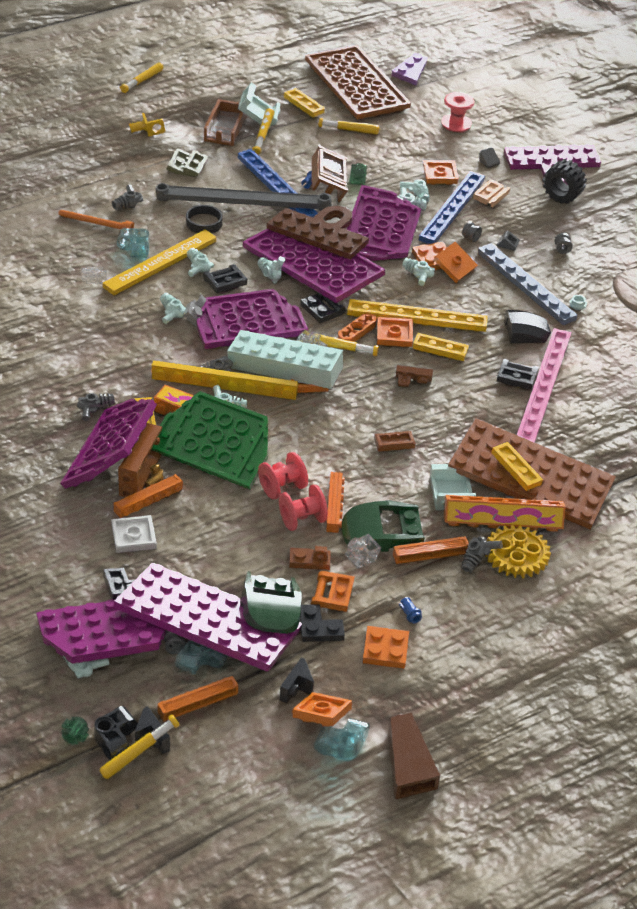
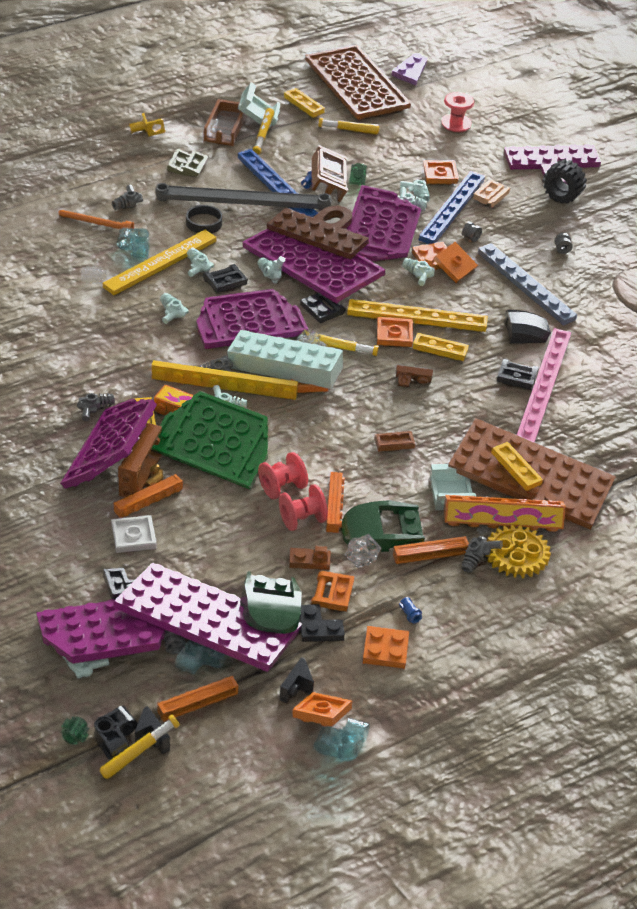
yellow piece [120,62,164,93] -> none
light grey plate [183,295,206,327] -> none
orange beam [338,313,376,342] -> none
reddish brown slope [389,713,440,800] -> none
dark grey slope [479,147,500,168] -> none
dark grey slope [497,230,520,250] -> none
light aqua plate [569,295,587,310] -> none

